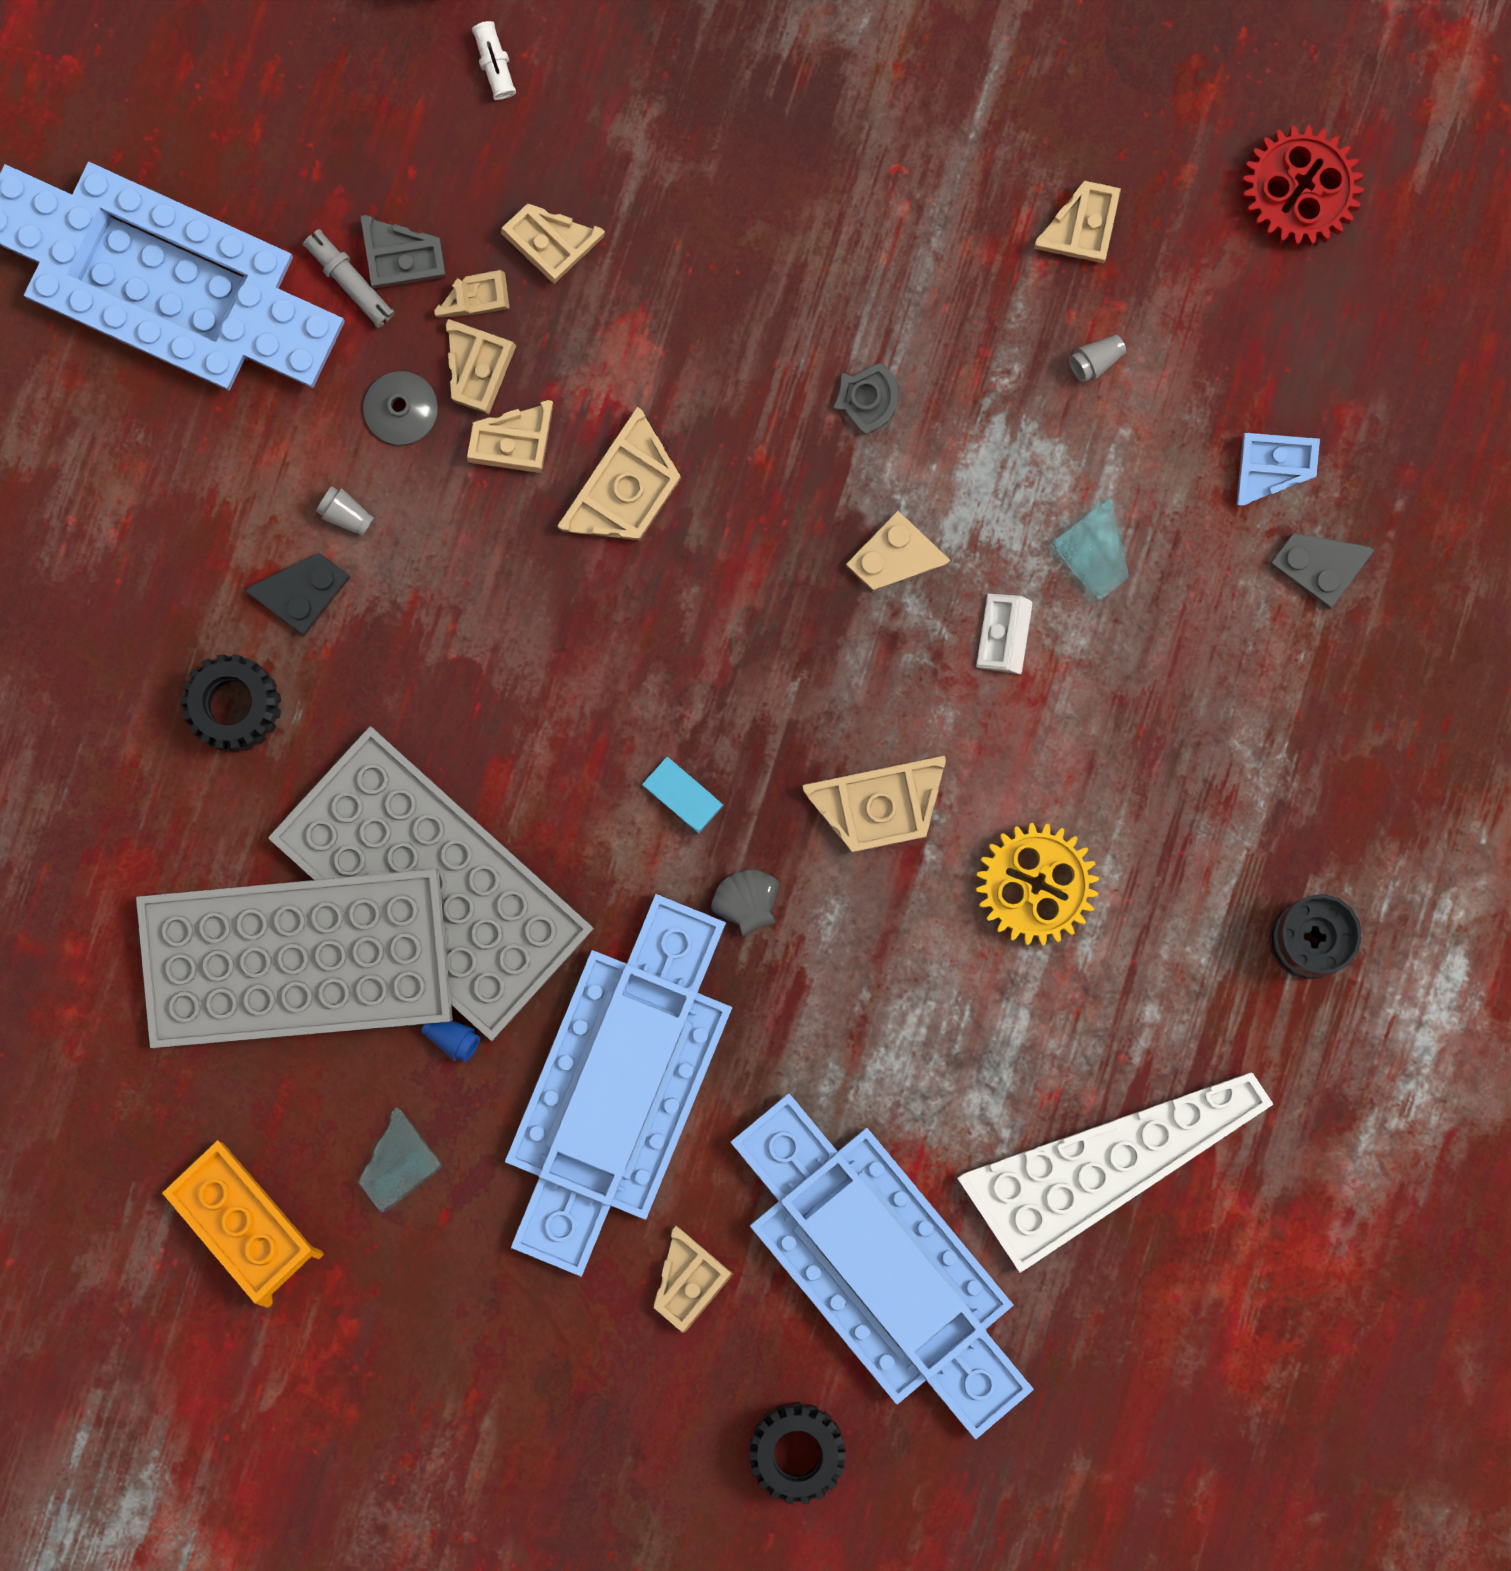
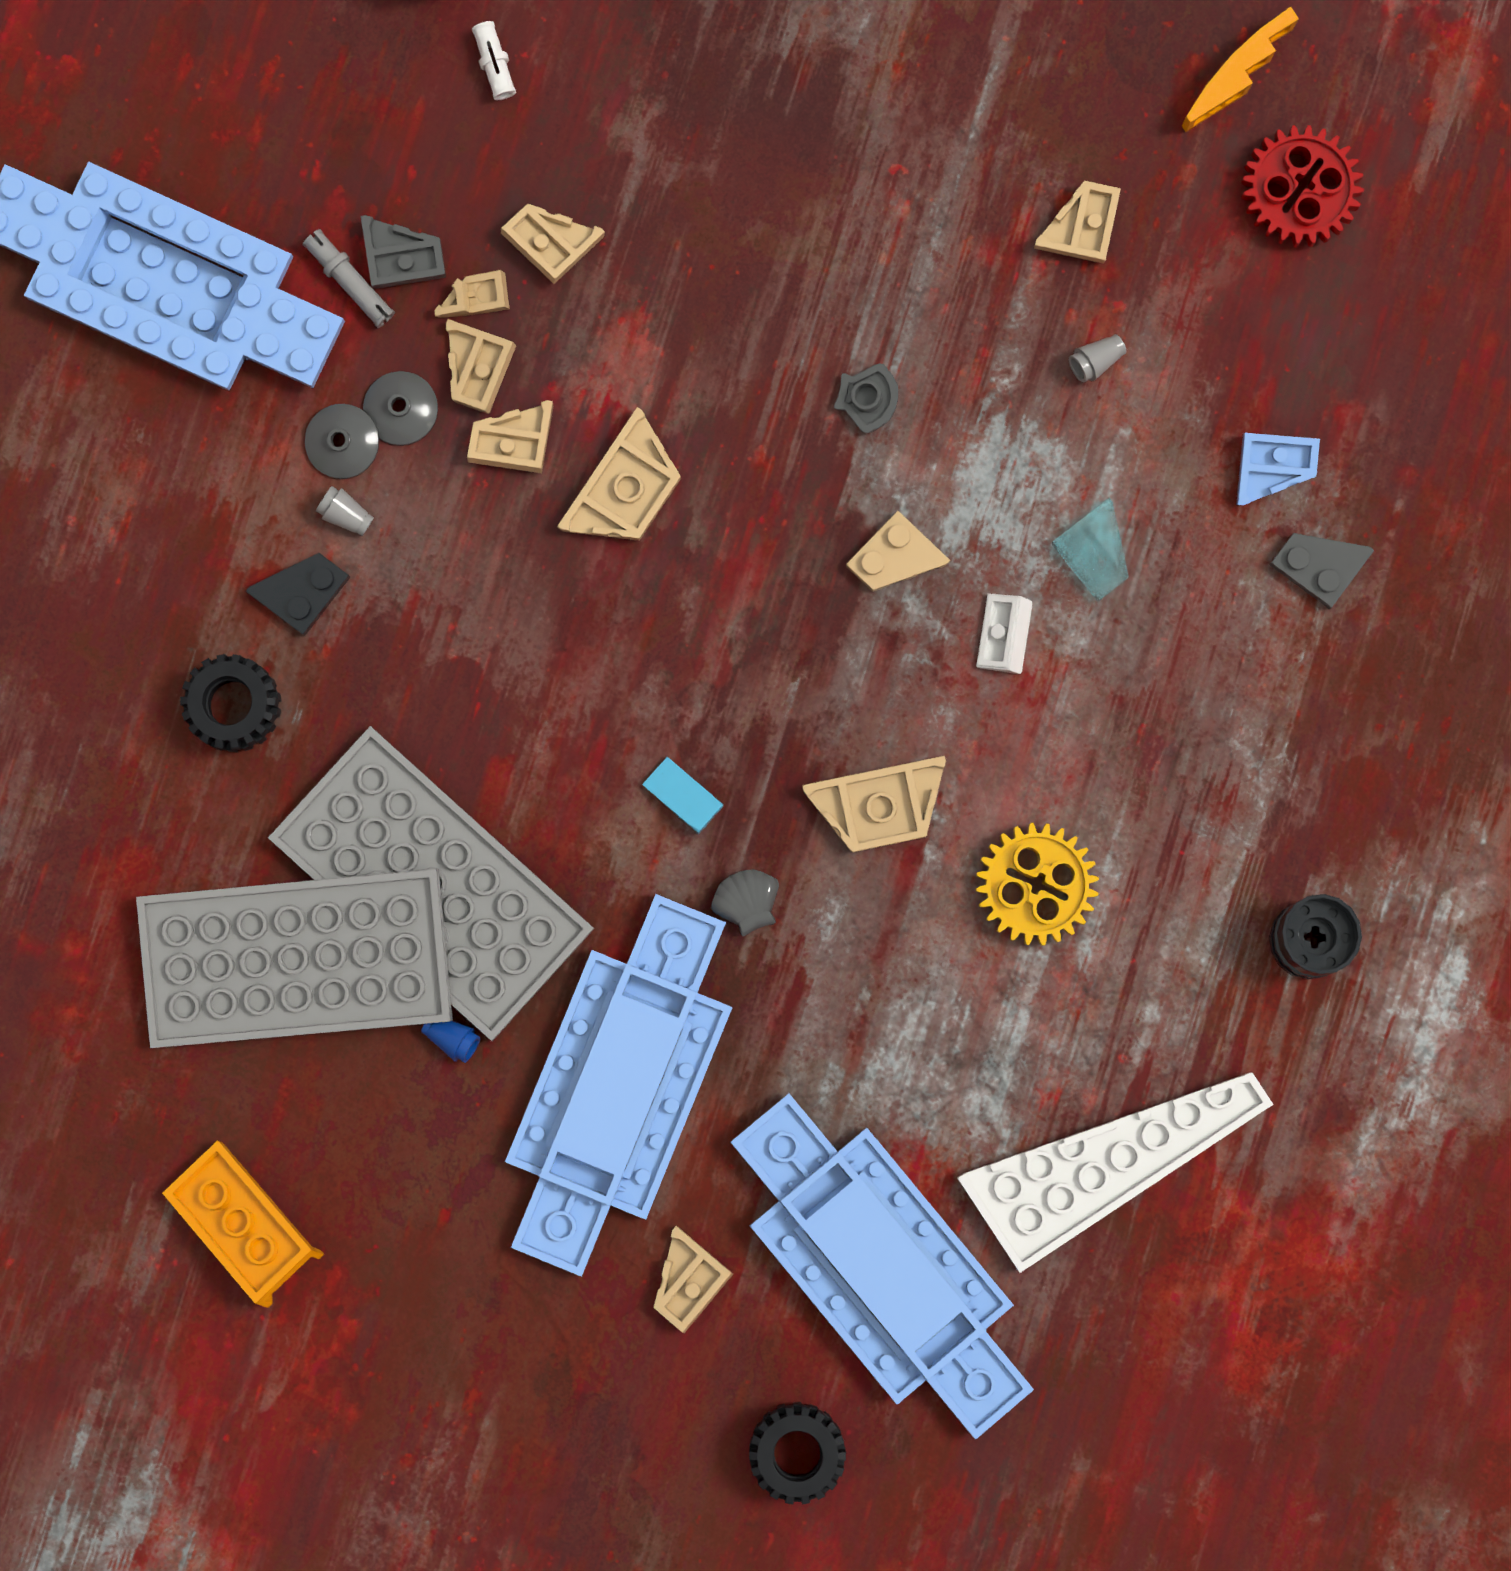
clear light blue wing [358,1108,443,1214] -> none
none -> dark grey dish [305,404,379,479]
none -> light orange slope [1182,7,1299,132]

